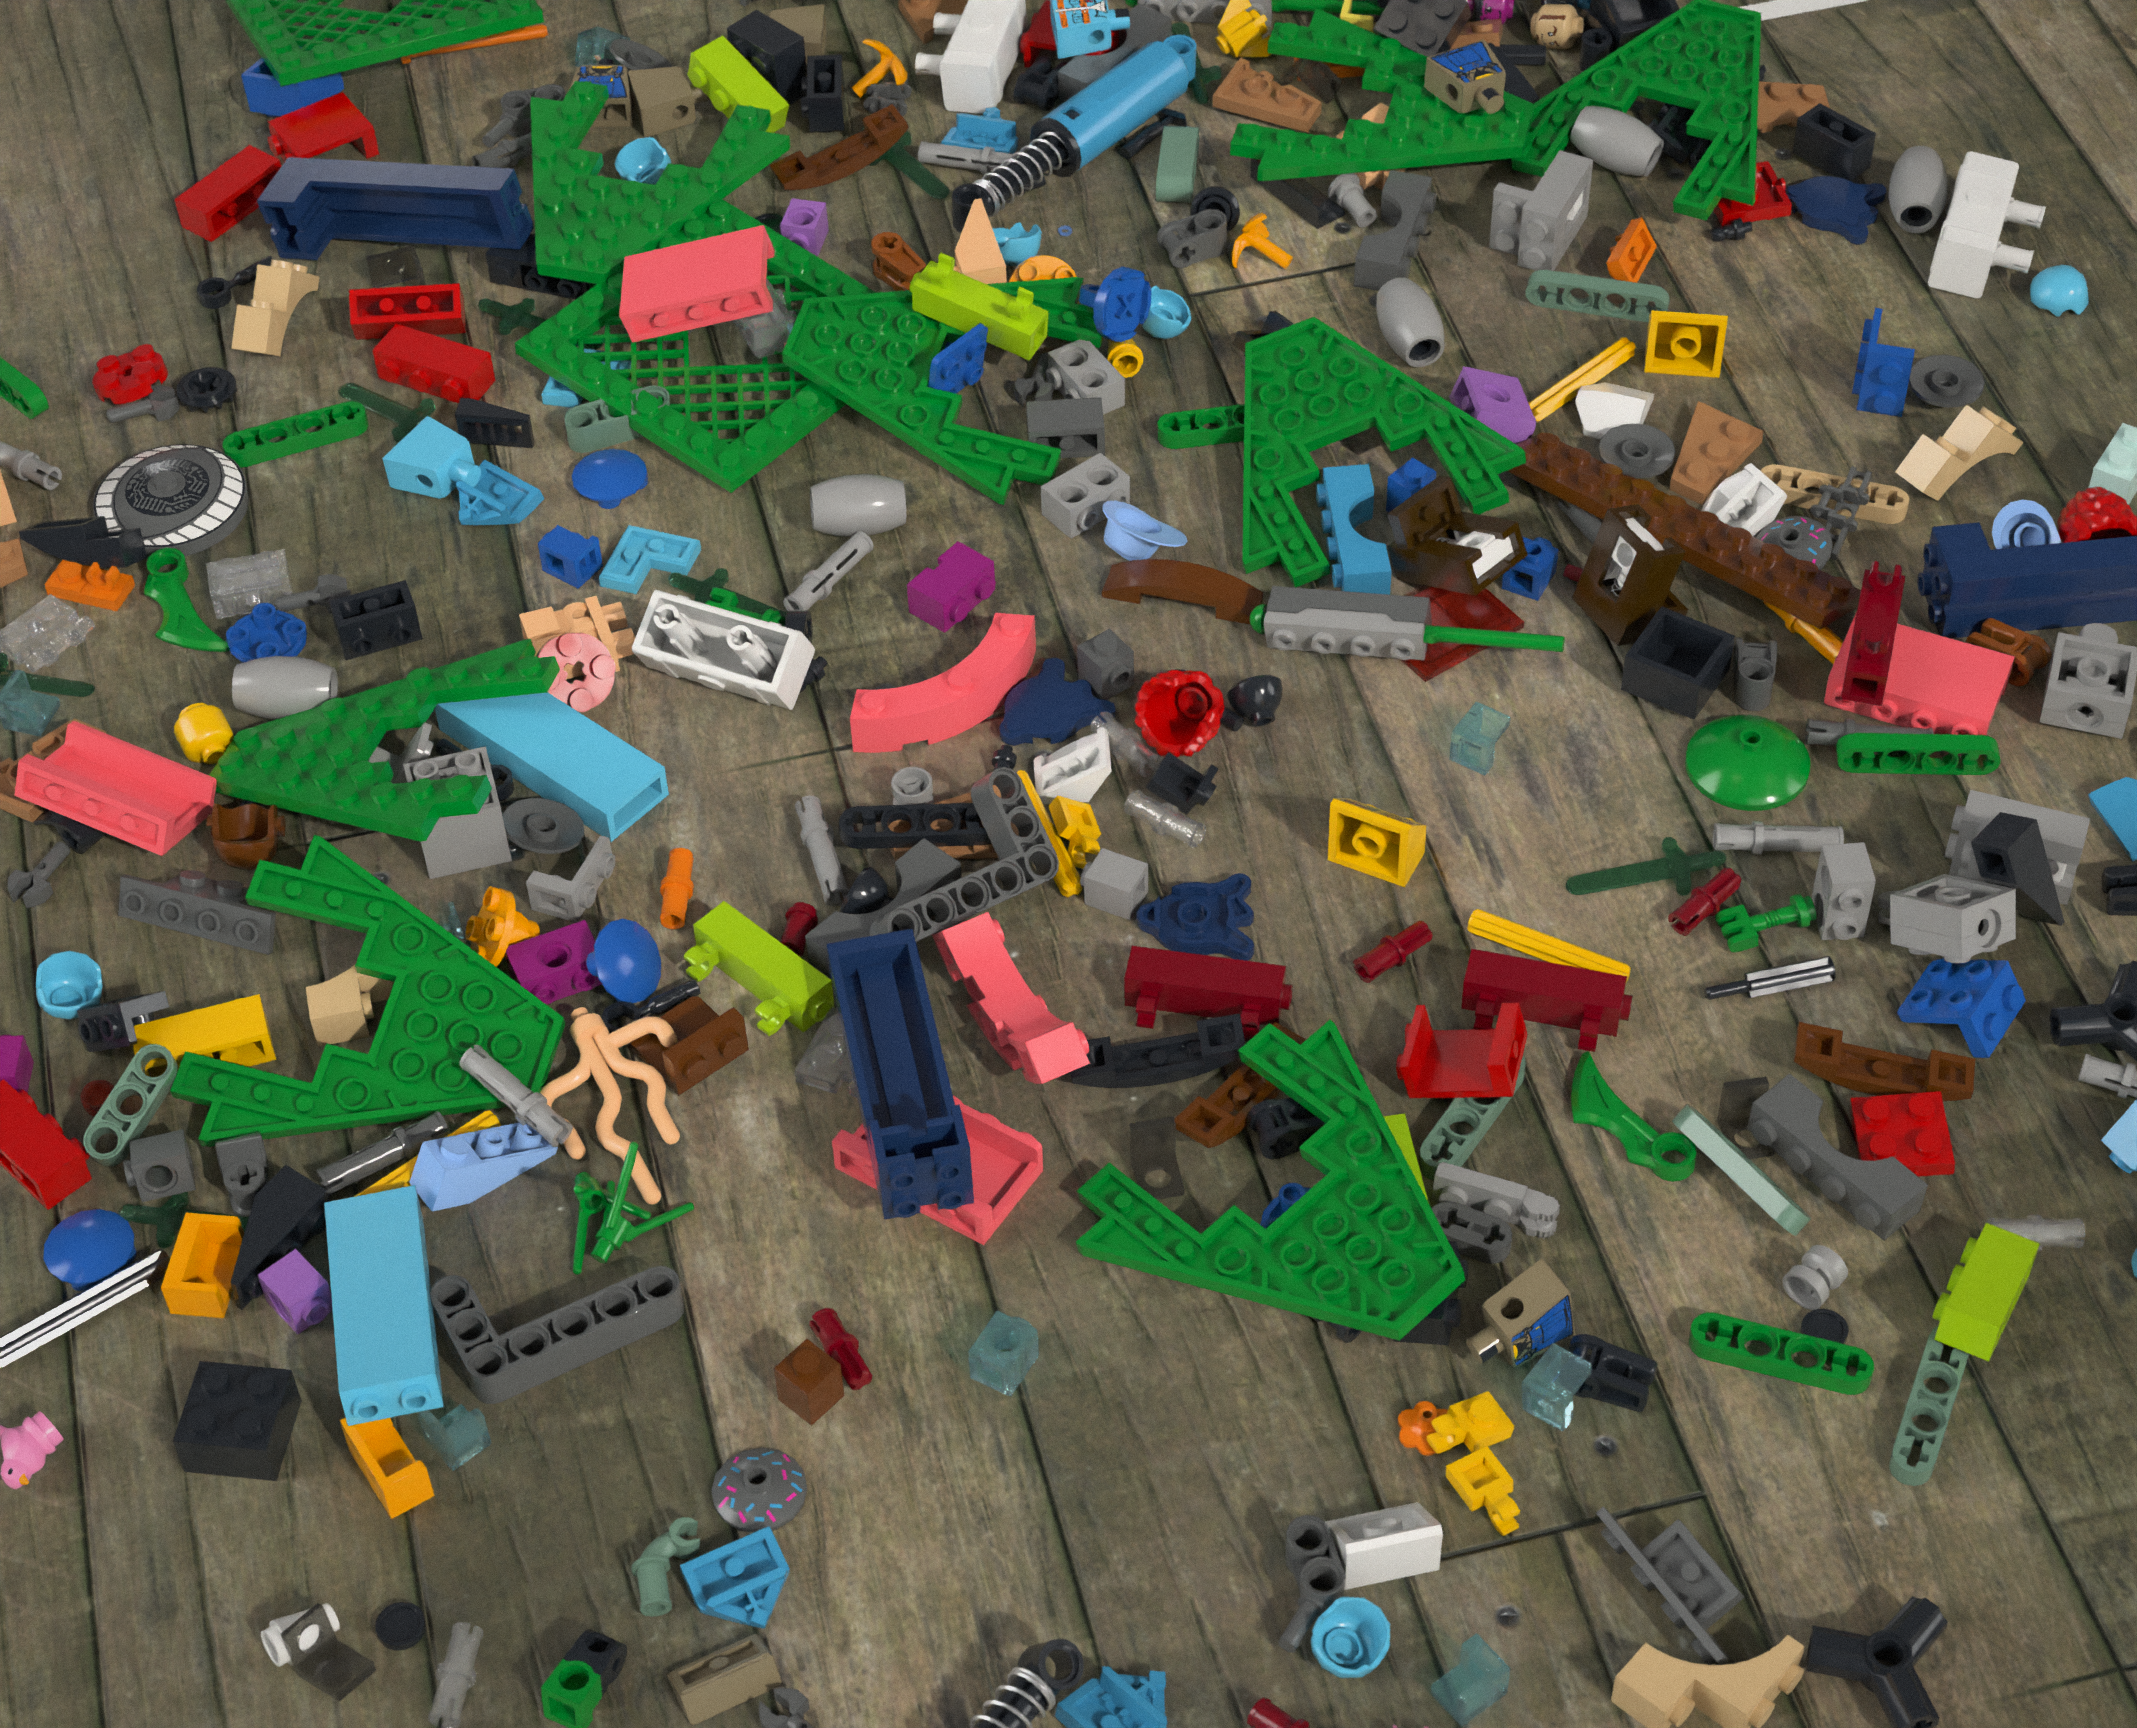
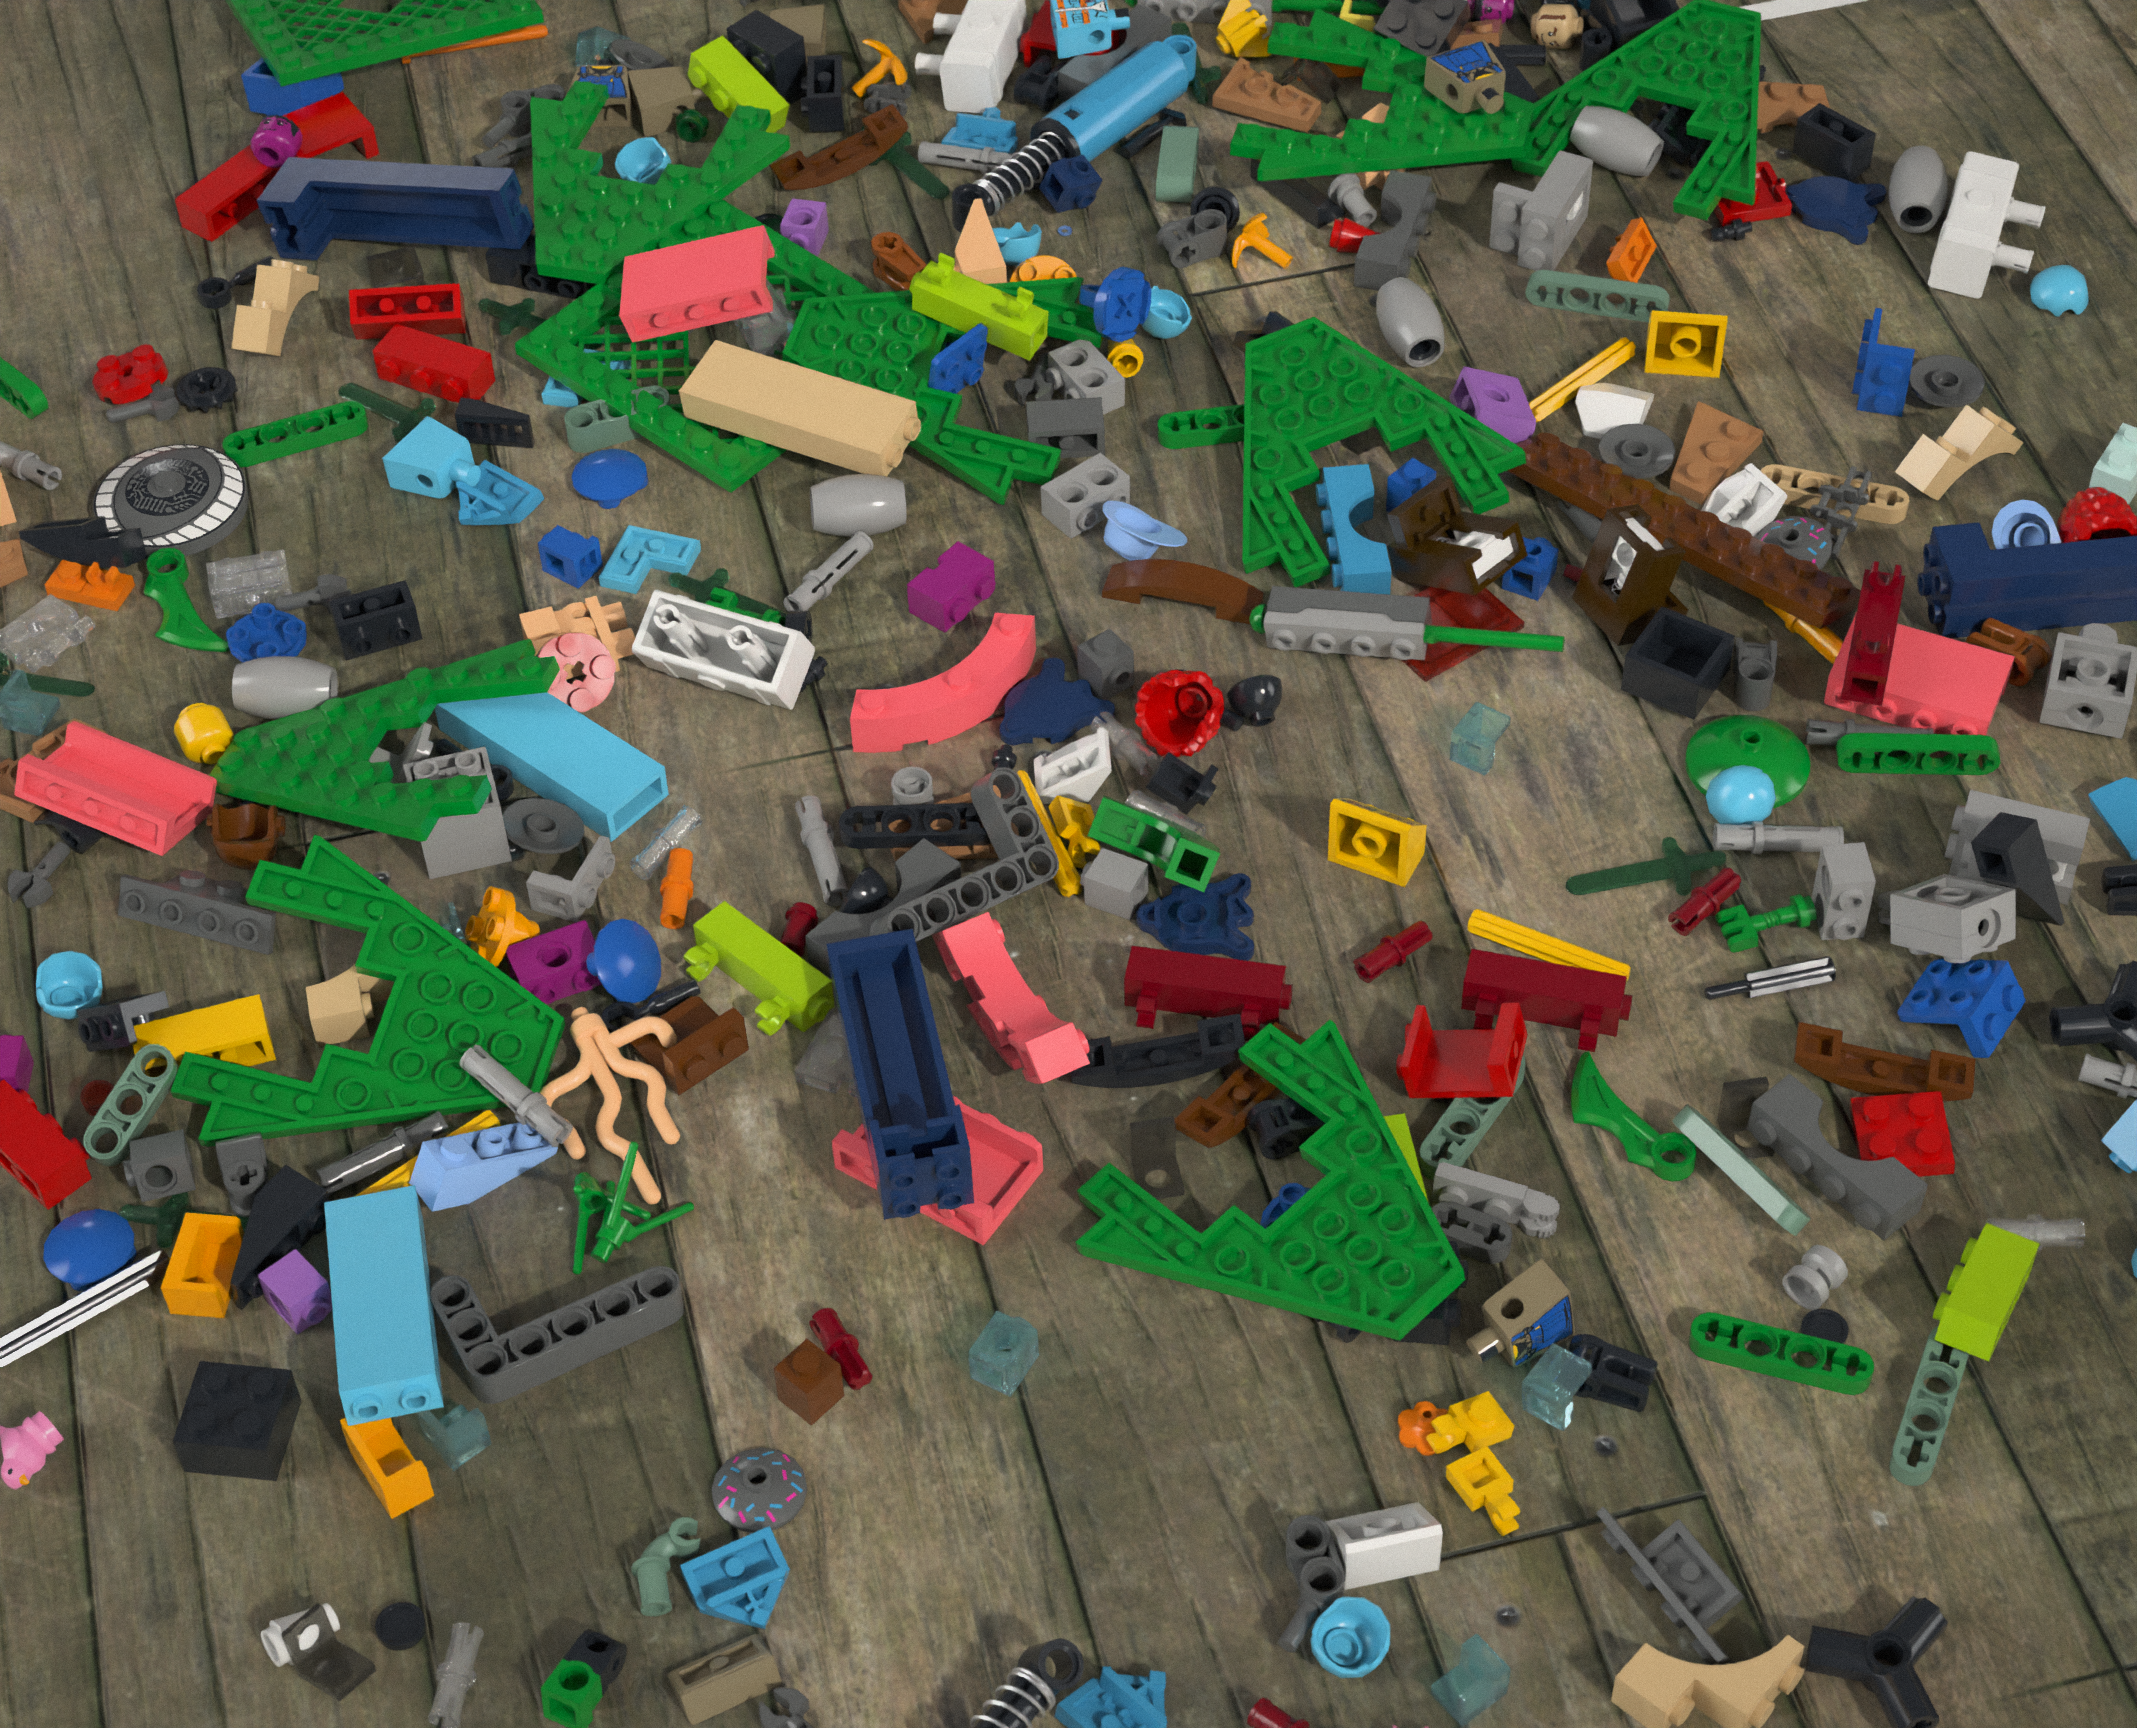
none -> magenta head [251,115,302,168]
none -> clear pin [629,805,703,881]
none -> dark green plate [676,109,709,143]
none -> tan brick [679,340,921,477]
none -> dark blue brick [1039,155,1103,213]
none -> green arch [1087,795,1220,892]
none -> red cone [1328,217,1381,253]
none -> medium azure hair [1706,765,1776,825]

